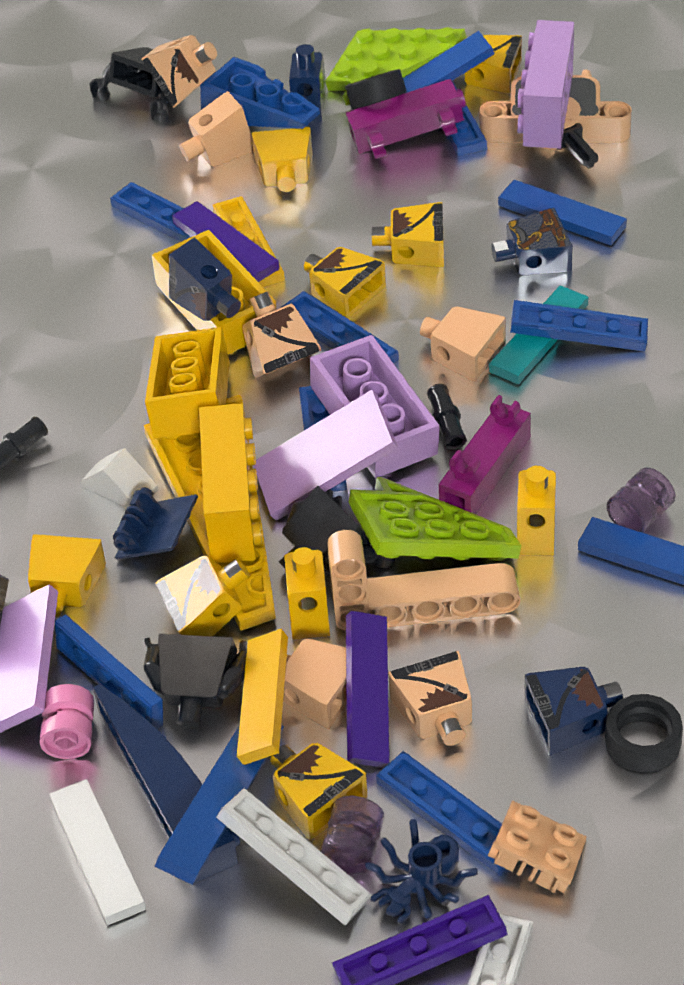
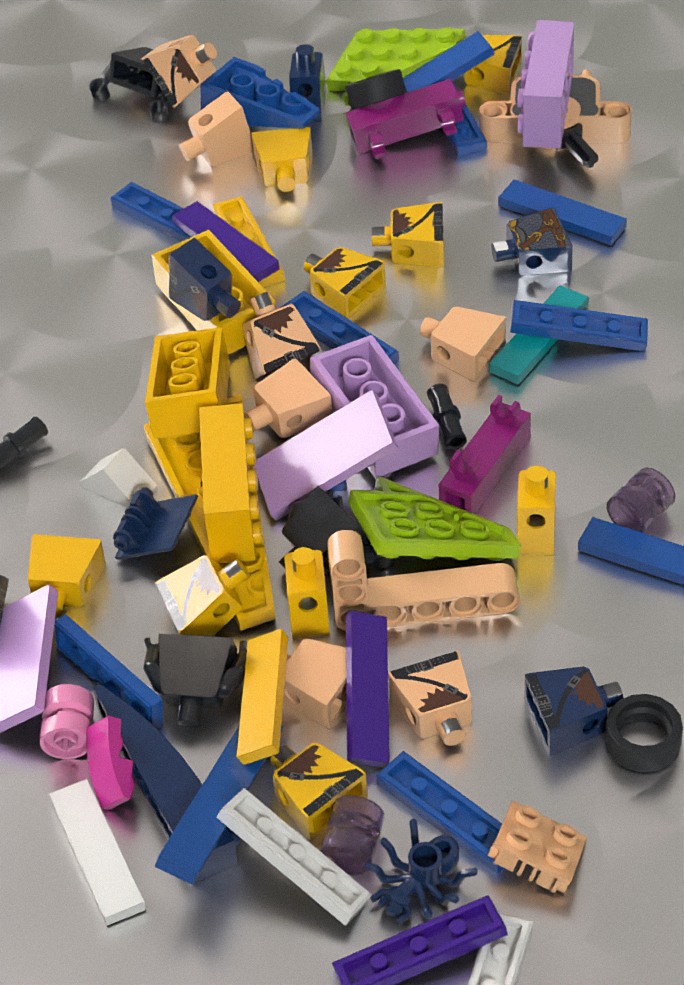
none -> dark pink slope [86,716,134,810]
none -> light nougat torso [244,358,333,438]

